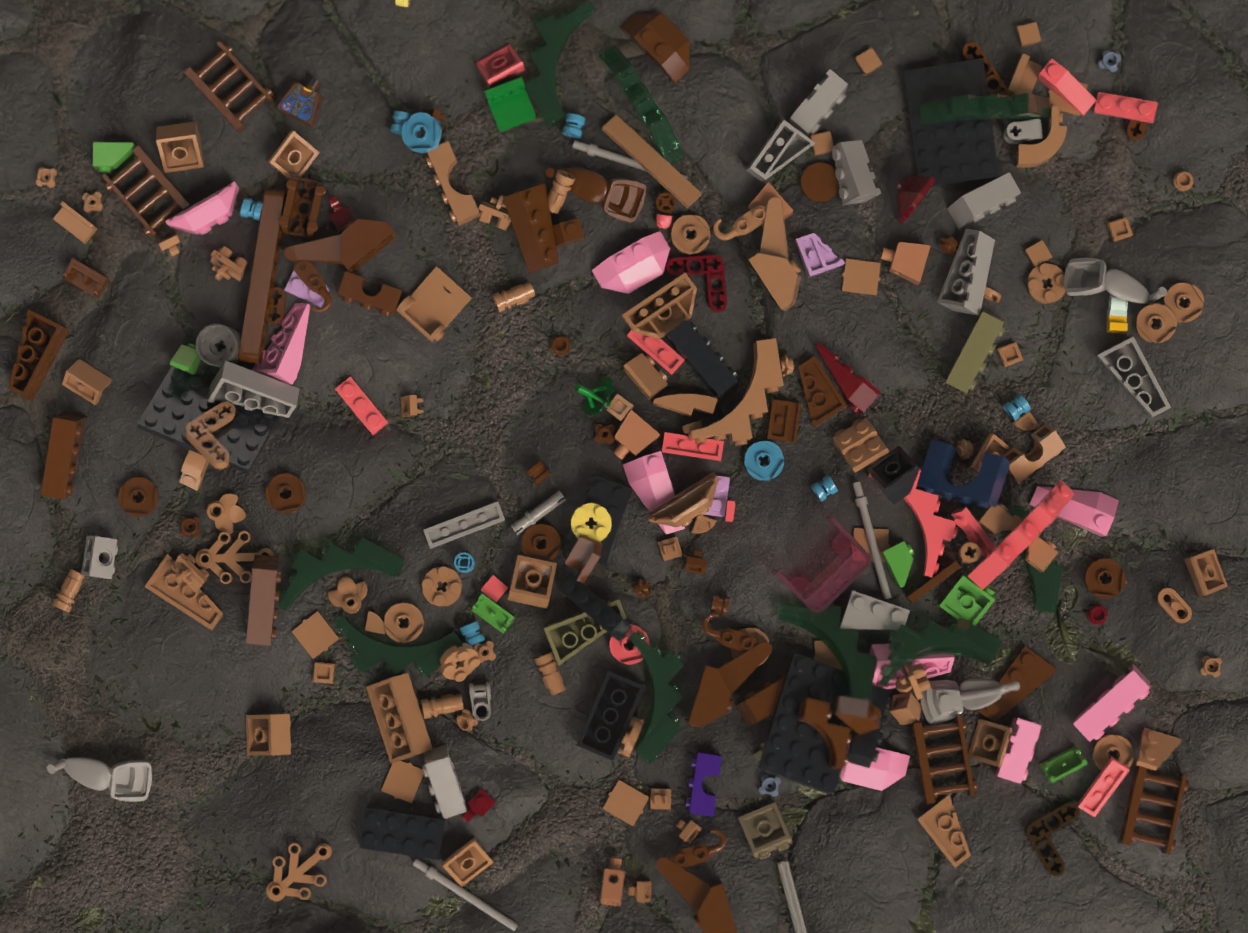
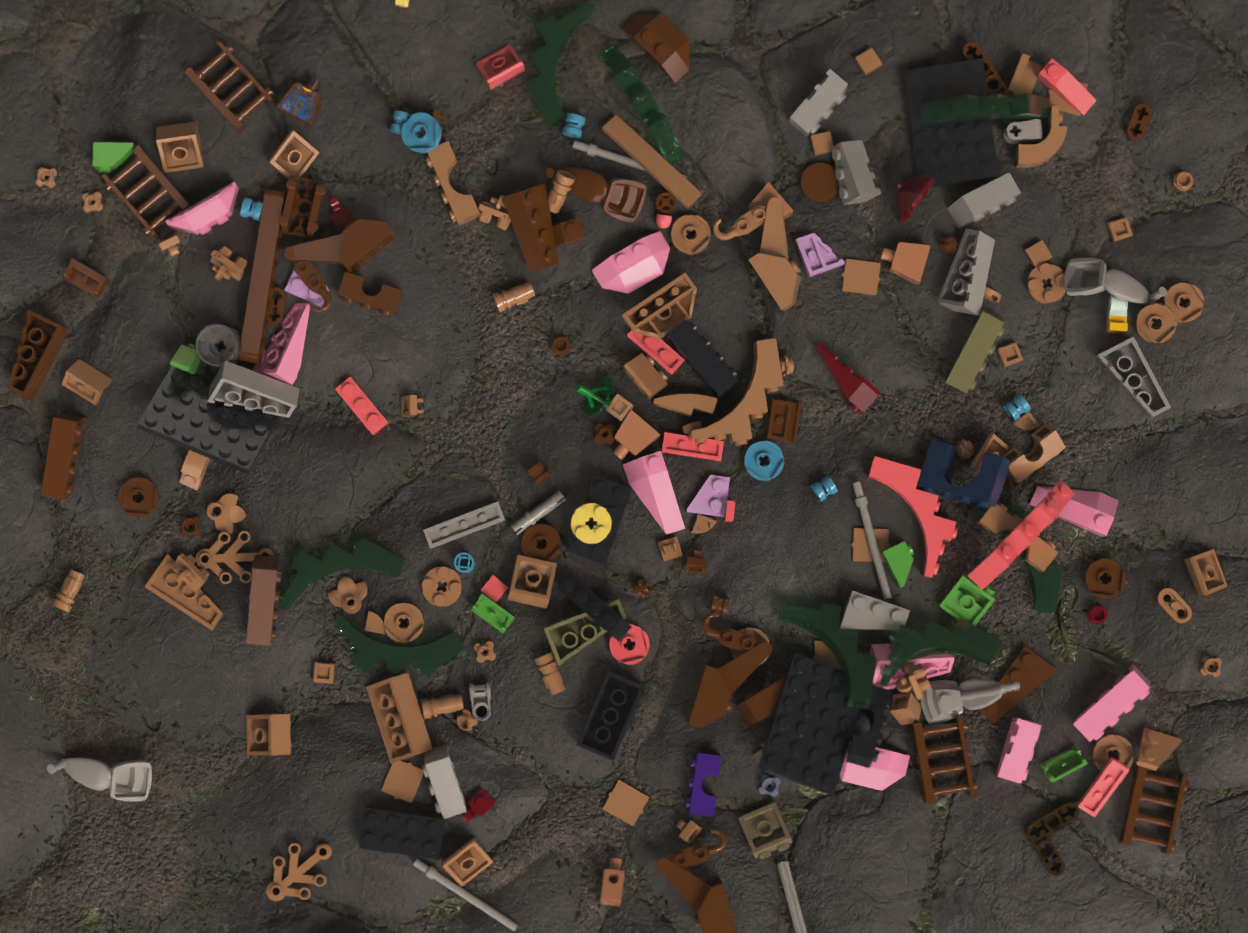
medium nougat panel [53,201,97,244] -> none
light grey brick [81,536,118,579] -> none
medium nougat beam [185,402,235,469] -> none
reddish brown plate [266,473,307,514] -> none
medium nougat piece [292,611,339,659] -> none
medium nougat door [396,266,472,342] -> none
medium nougat plate [439,644,480,682] -> none
dark azure wheel [459,621,485,646] -> none
green bracket [484,77,536,132] -> none
reddish brown panel [565,535,603,583] -> none
medium nougat plate [618,716,644,758] -> none
clear green arch [626,630,684,764] -> none
medium nougat tile [628,881,652,903] -> none
medium nougat wedge [646,472,718,528] -> none
medium nougat tile [650,788,671,810] -> none
dark red beam [666,255,727,313] -> none
light grey wedge [746,120,816,182] -> none
clear pink windscreen [771,516,871,613] -> none
reddish brown wing [798,356,847,428] -> none
reddish brown arch [798,698,851,770] -> none
medium nougat plate [833,417,889,473] -> none
reddish brown slope [835,696,881,735] -> none
black slope [866,446,920,504] -> none
reddish brown tile [906,561,960,603] -> none
medium nougat wing [917,794,971,868] -> none
coral plate [951,507,997,558] -> none
medium nougat axle [958,542,981,564] -> none
medium nougat slope [968,719,1012,767] -> none
medium nougat tile [1016,22,1041,47] -> none
coral plate [1094,92,1158,123] -> none
sand blue plate [1098,50,1121,73] -> none

